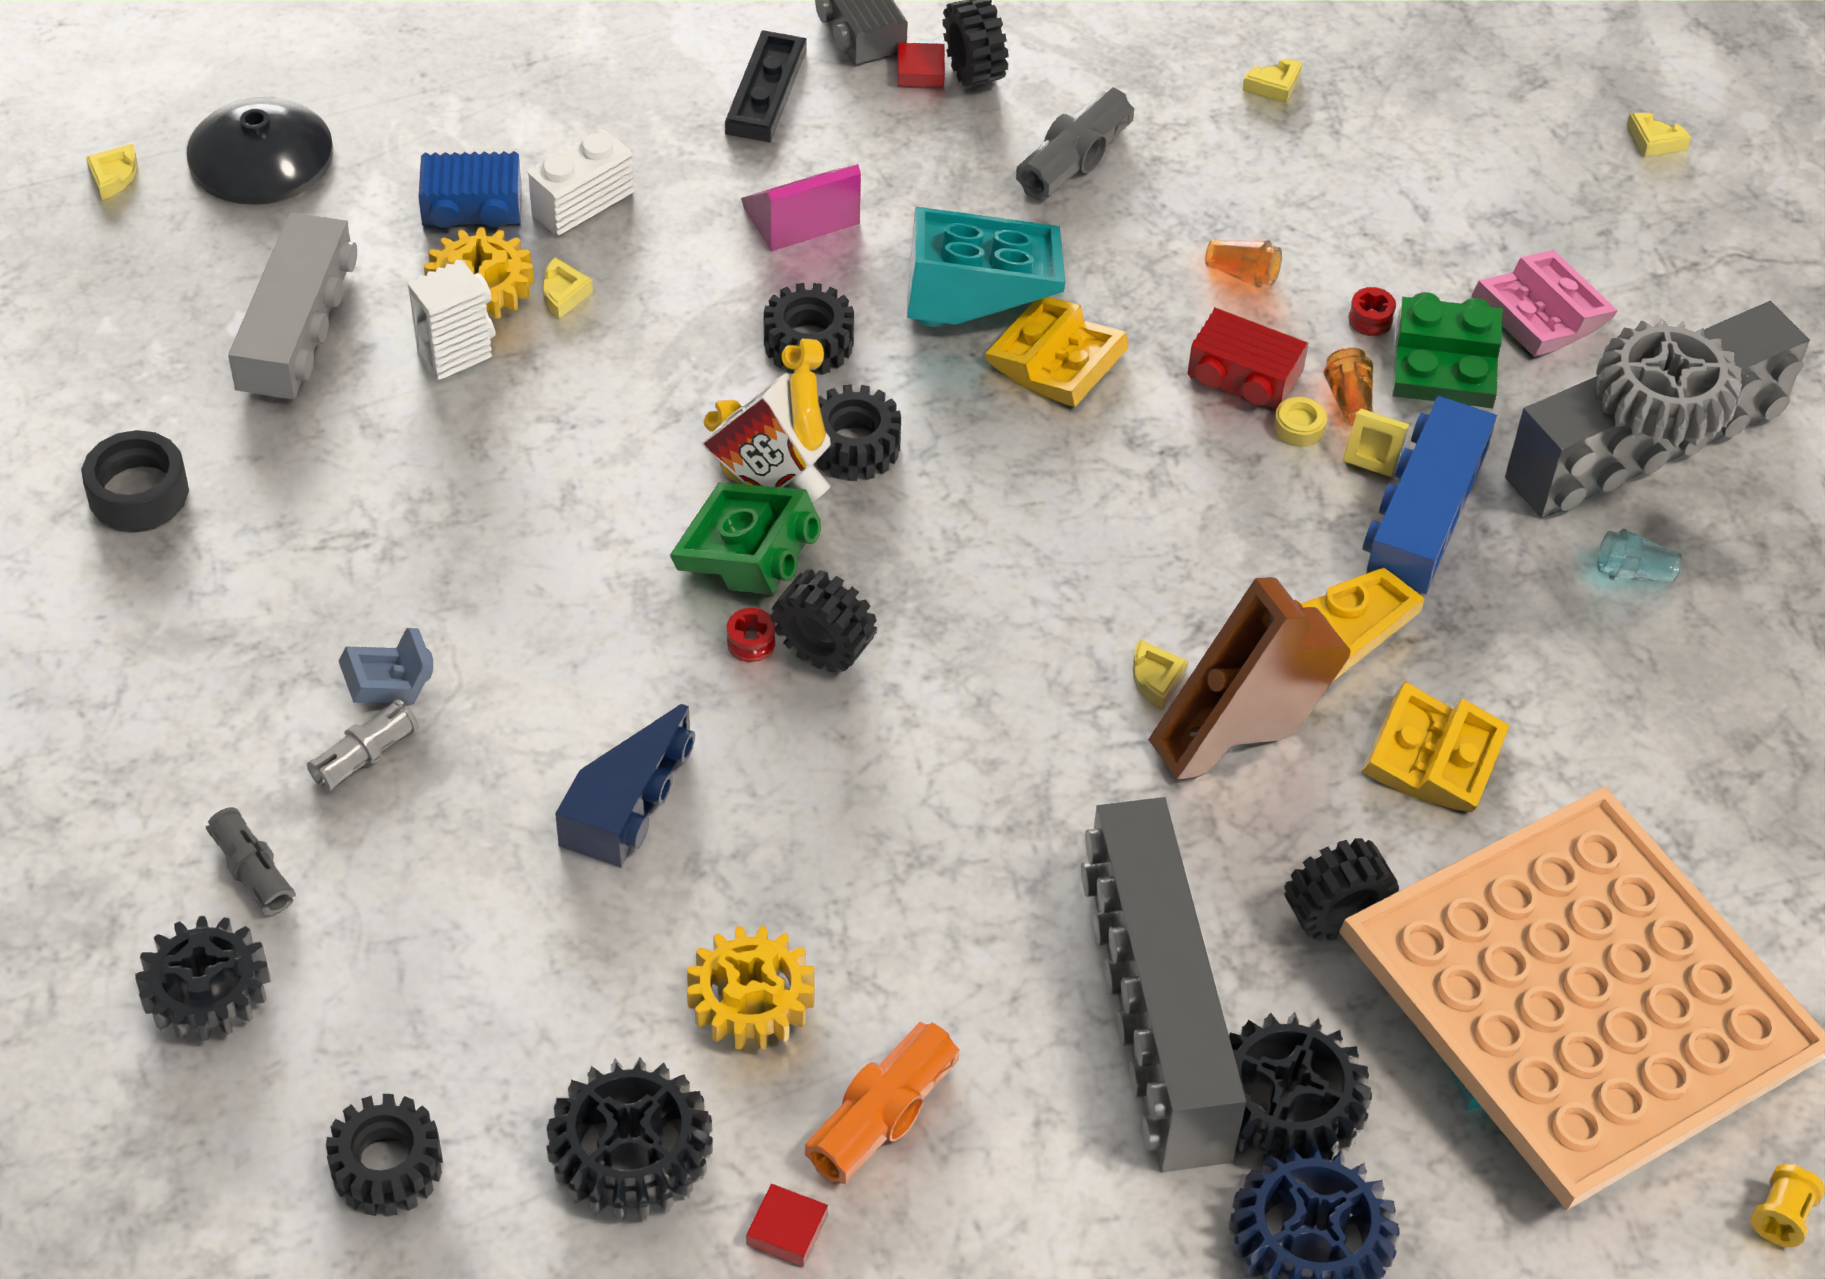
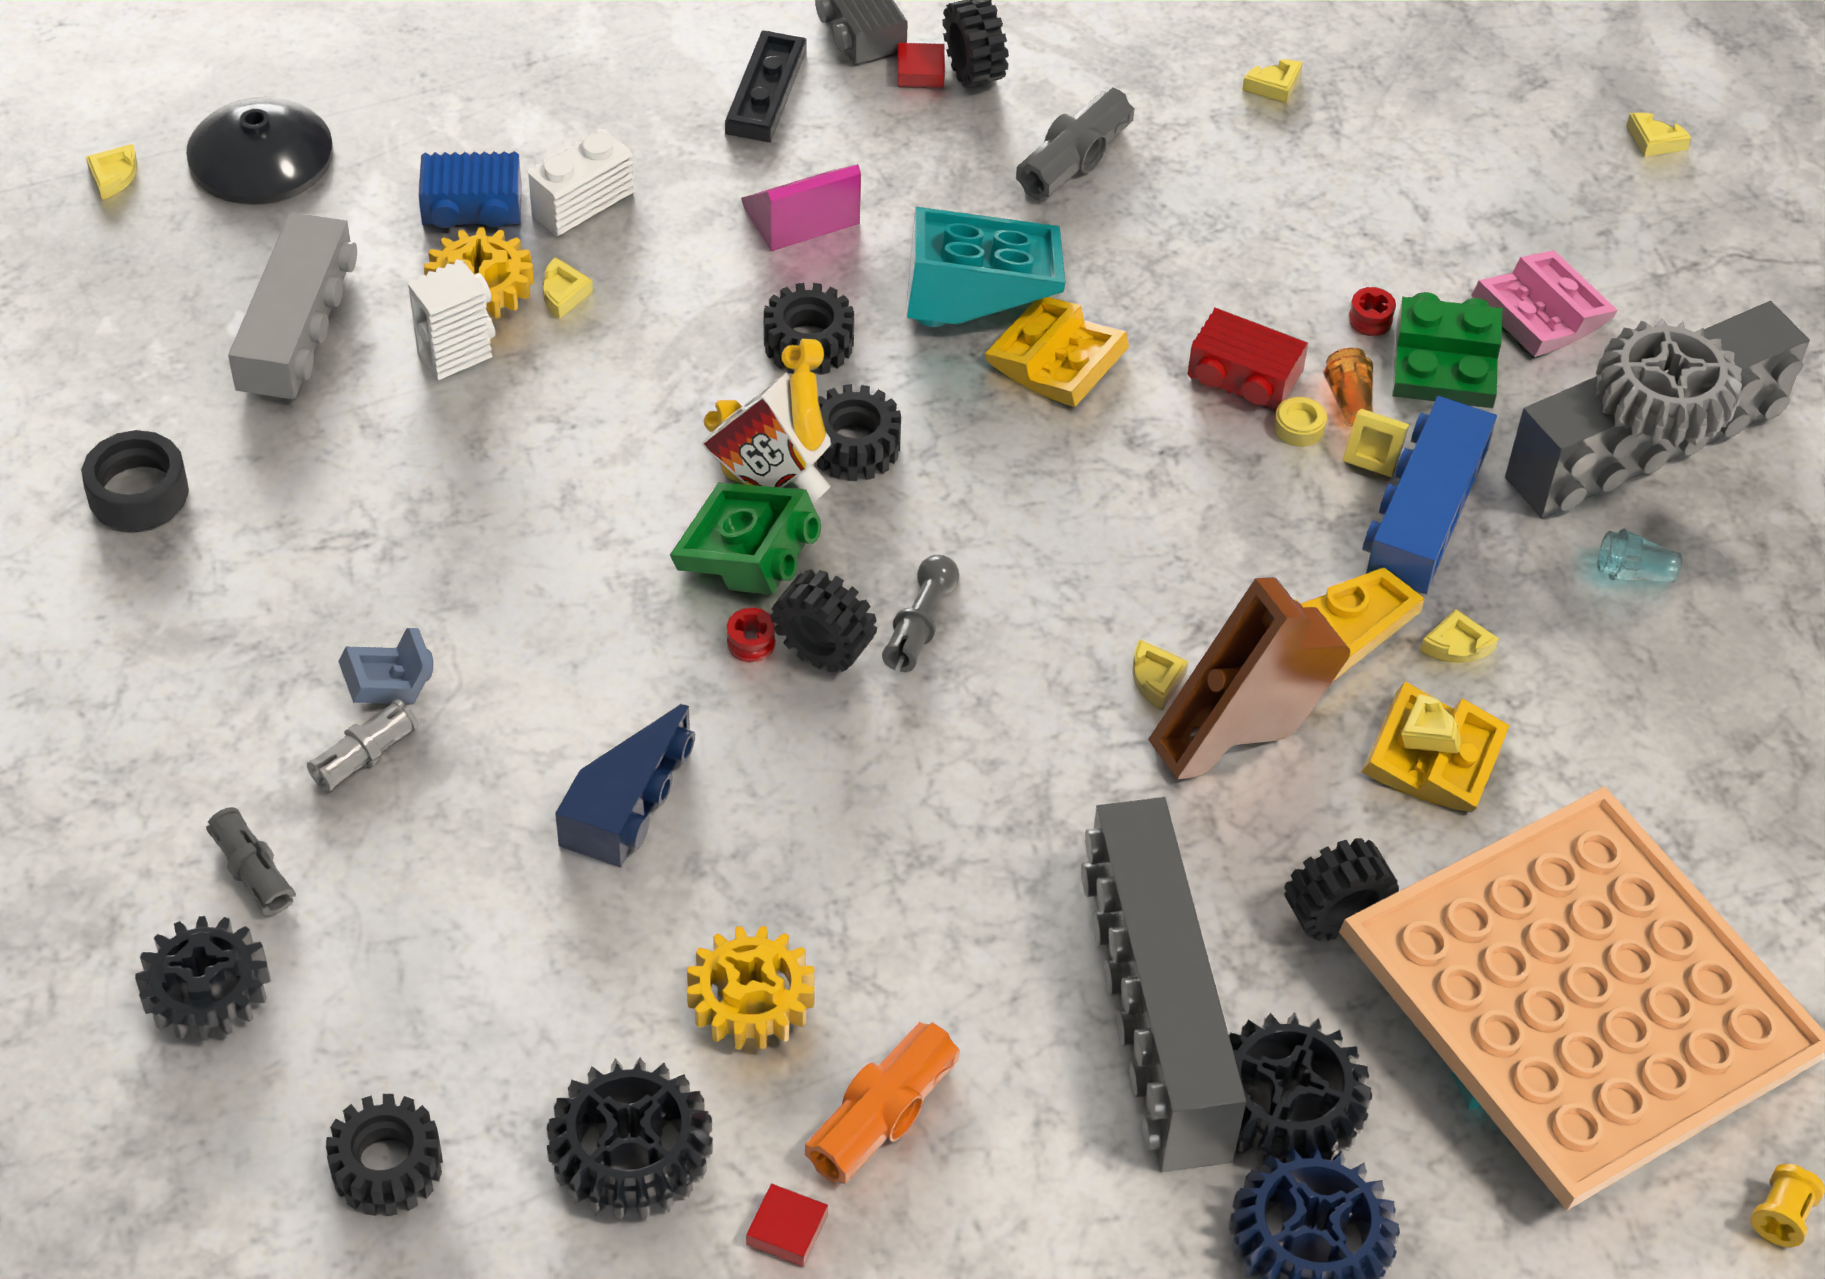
clear orange cone [1205,238,1282,288] -> none
none -> dark grey pin [882,554,960,672]
none -> light yellow tile [1401,694,1461,754]
none -> light yellow tile [1420,609,1499,663]

